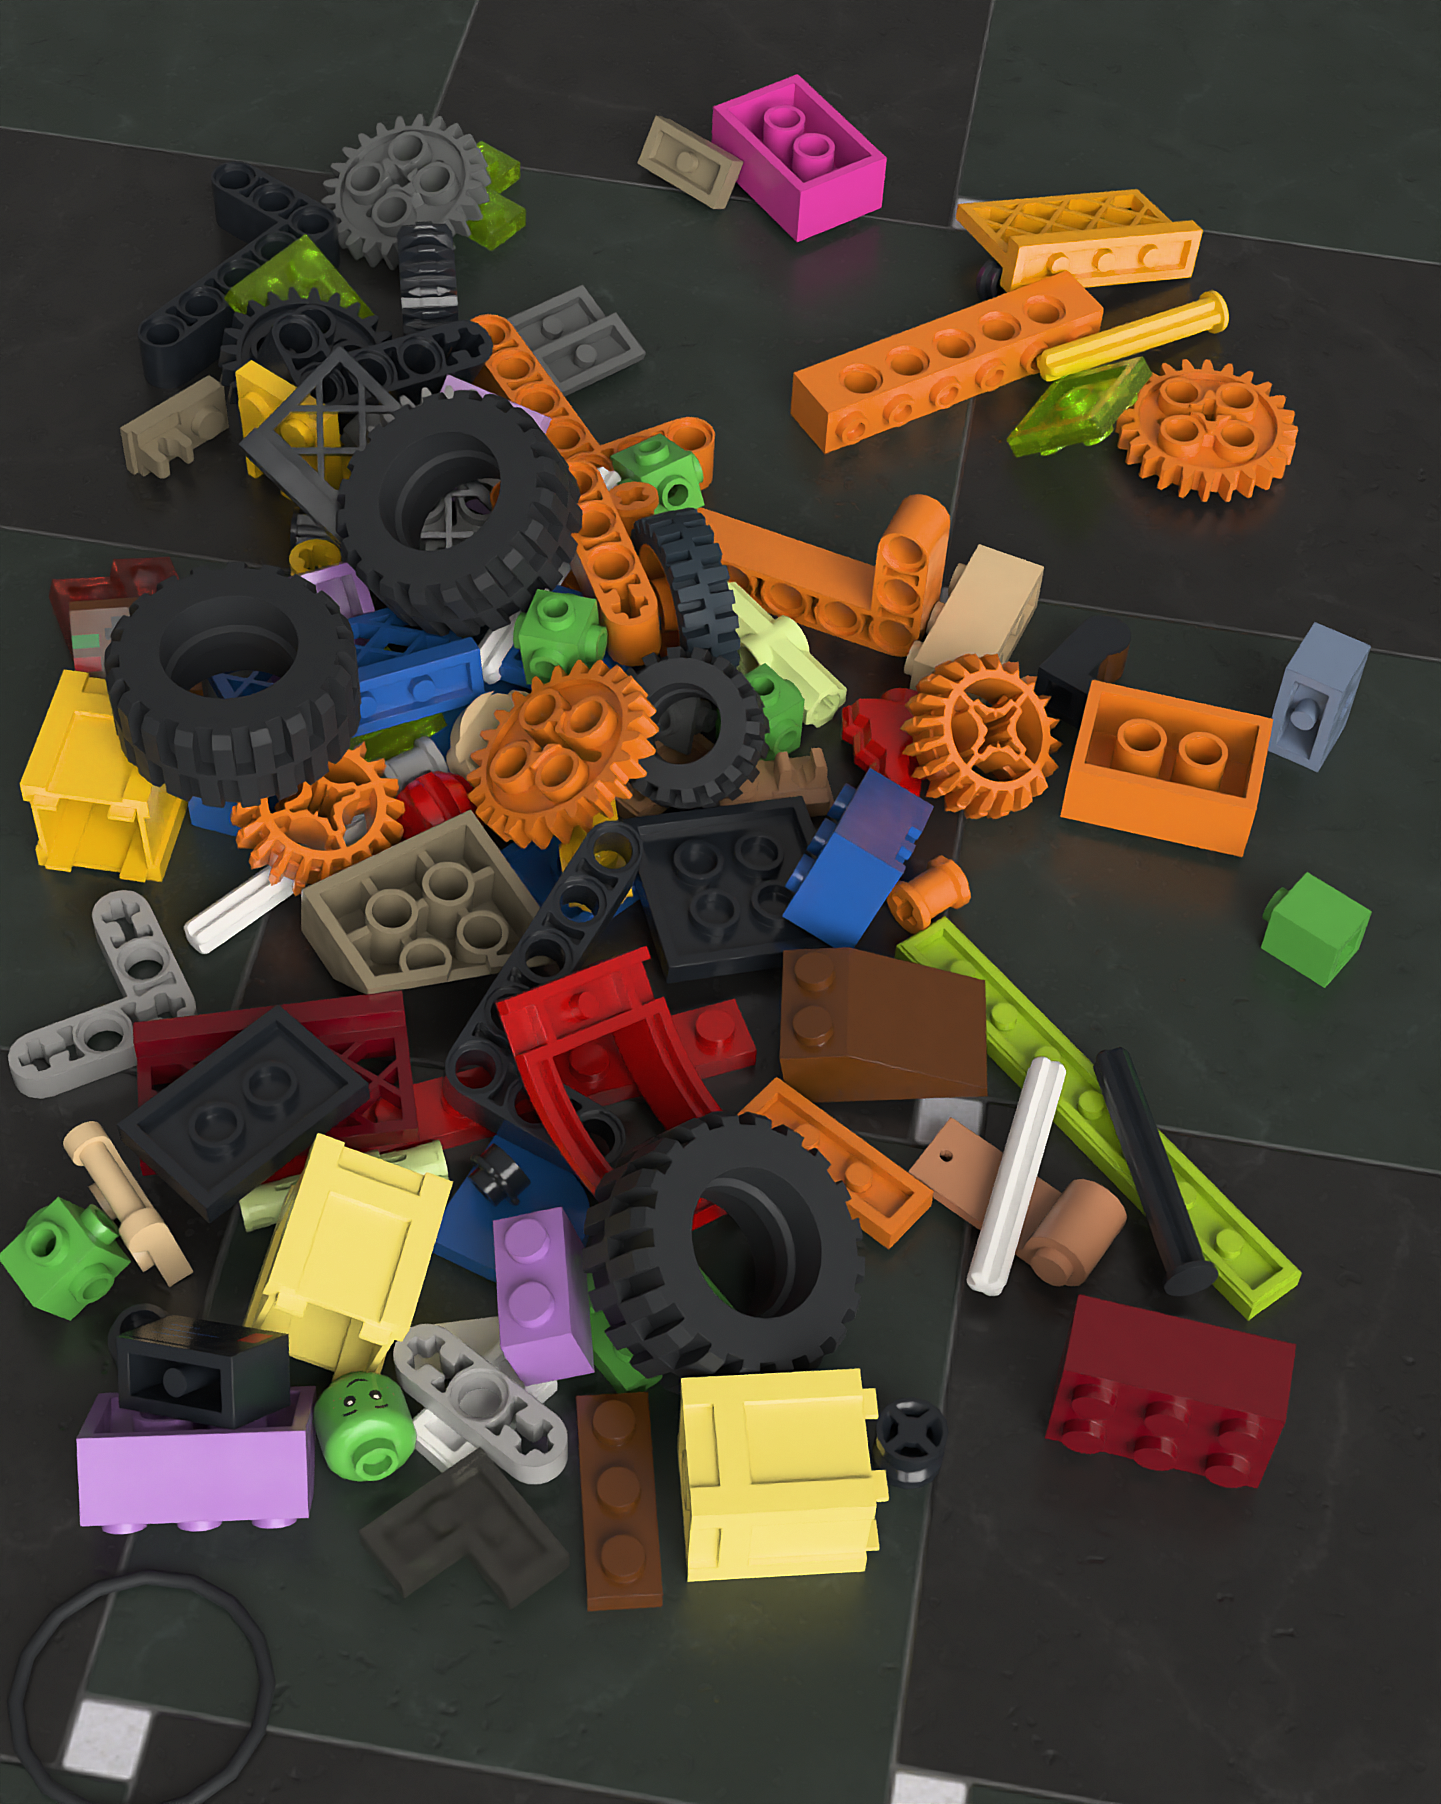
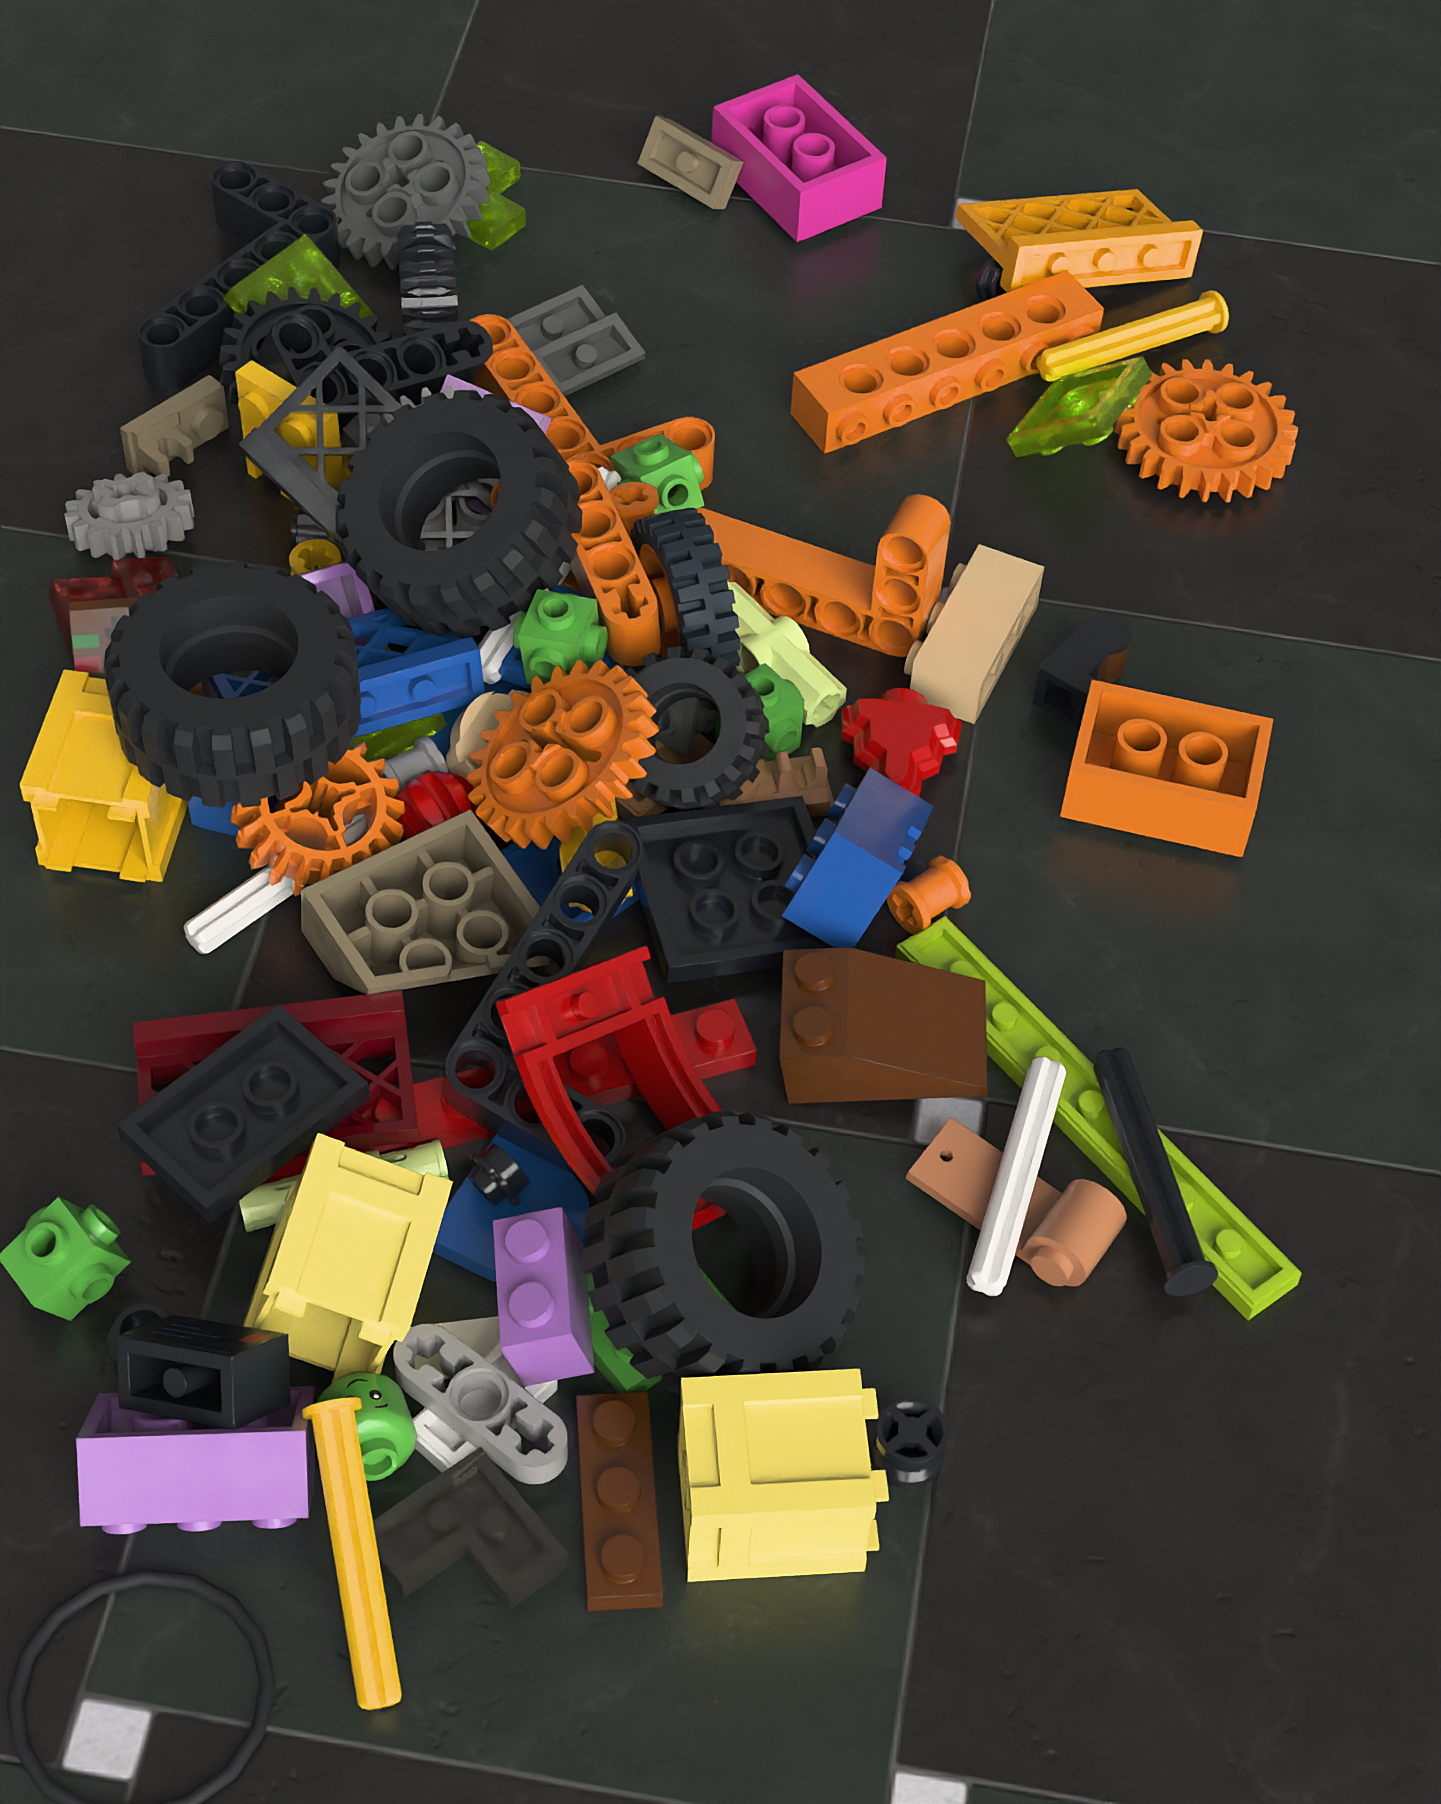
light grey beam [8,890,197,1099] -> none
tan plate [63,1121,193,1287] -> none
orange plate [737,1077,934,1250] -> none
orange gear [900,653,1063,819] -> none
dark red brick [1045,1294,1296,1489] -> none
bright green brick [1261,872,1372,988] -> none
sand blue brick [1268,622,1371,772] -> none
none -> light grey gear [64,472,195,560]
none -> yellow axle [302,1398,402,1710]

